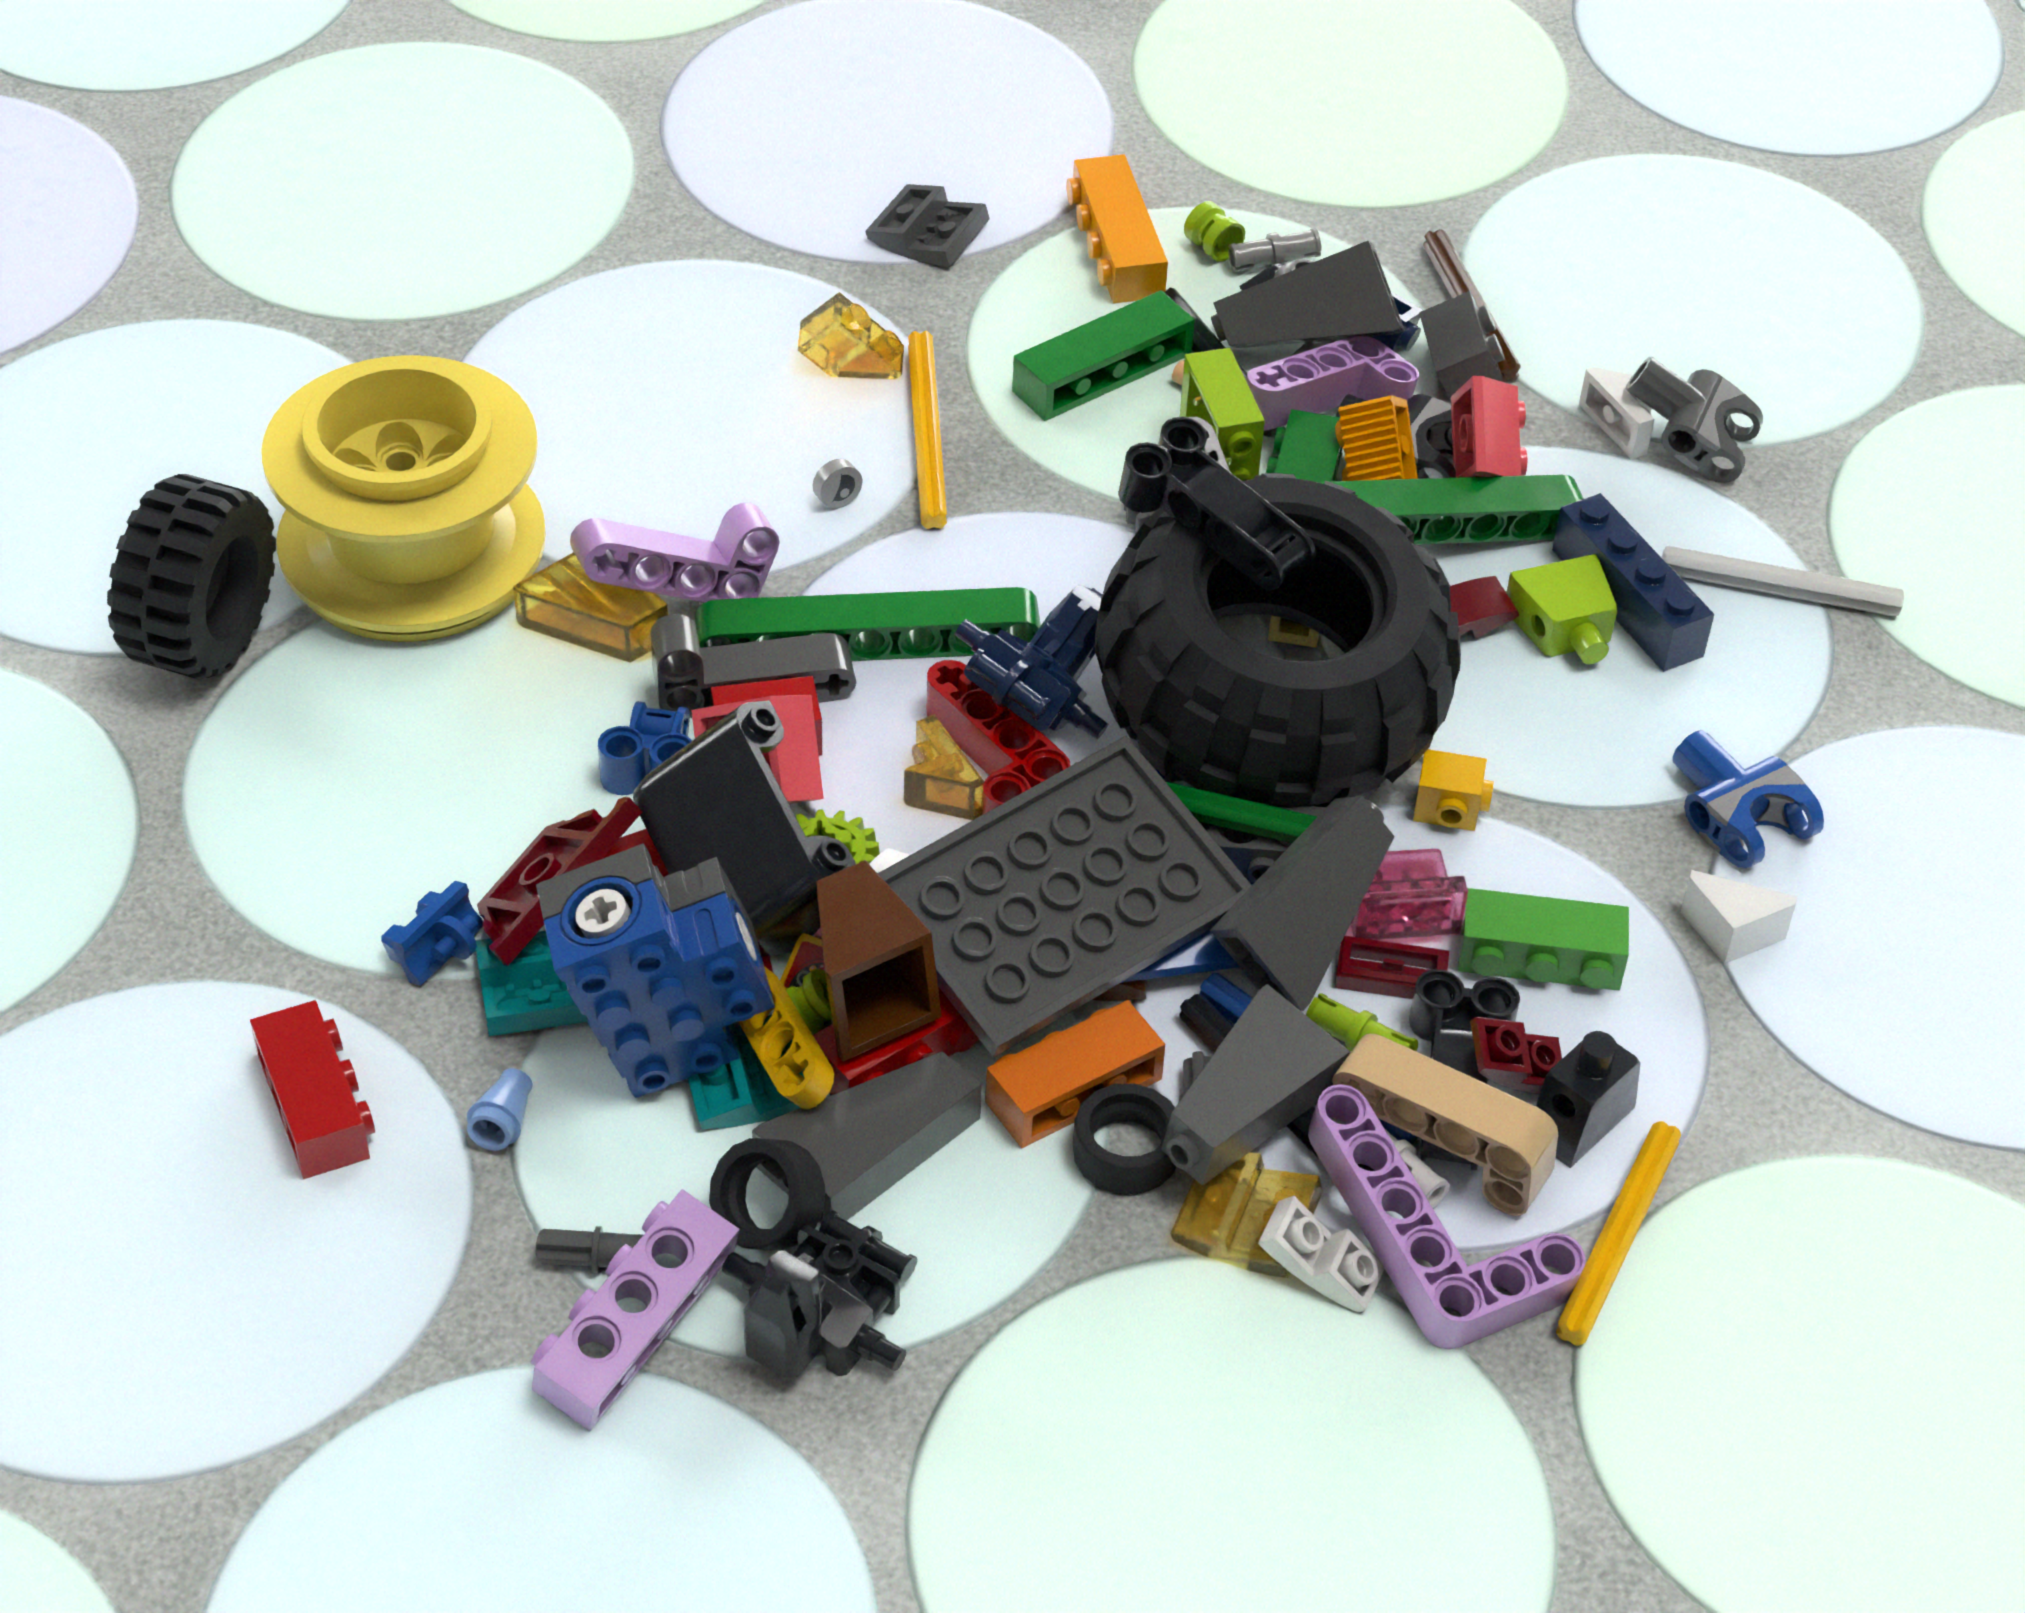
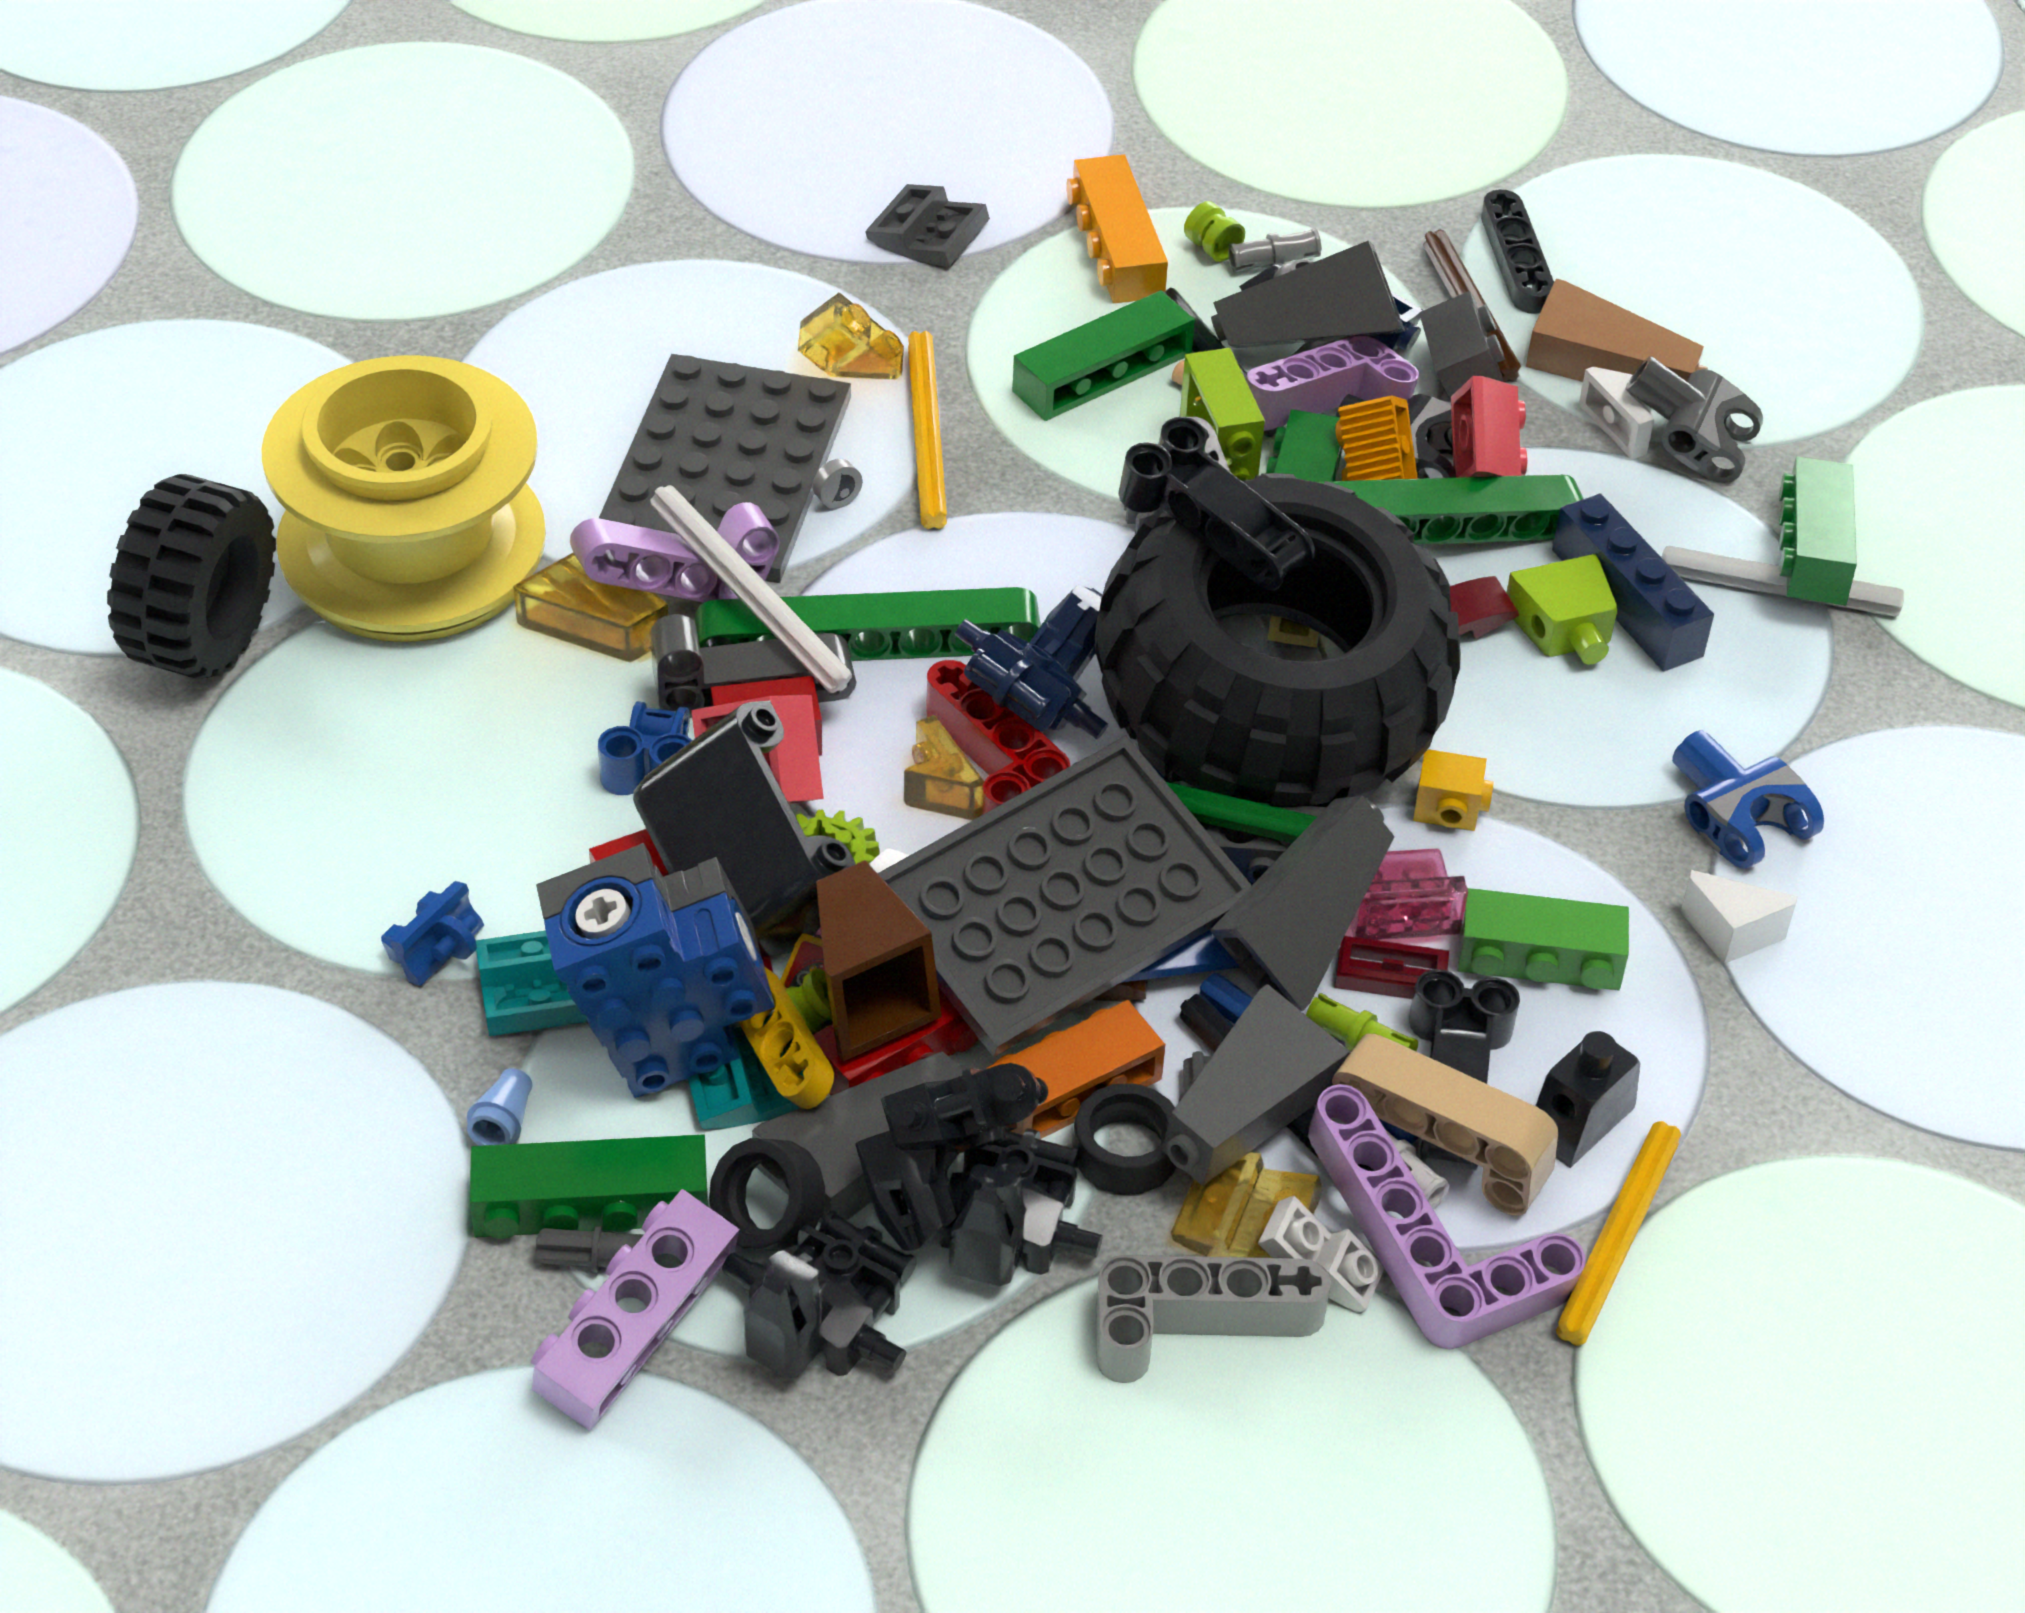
red brick [250,1000,375,1180] -> none
dark red wing [477,797,642,966] -> none
dark red slope [1470,1017,1562,1095] -> none
none -> green brick [470,1134,708,1239]
none -> dark grey plate [599,353,851,583]
none -> white axle [650,485,852,693]
none -> black piece [855,1063,1049,1251]
none -> black piece [938,1128,1103,1287]
none -> light grey beam [1096,1255,1331,1383]
none -> black beam [1481,189,1554,314]
none -> medium nougat slope [1526,278,1708,382]
none -> brick [1779,456,1857,606]

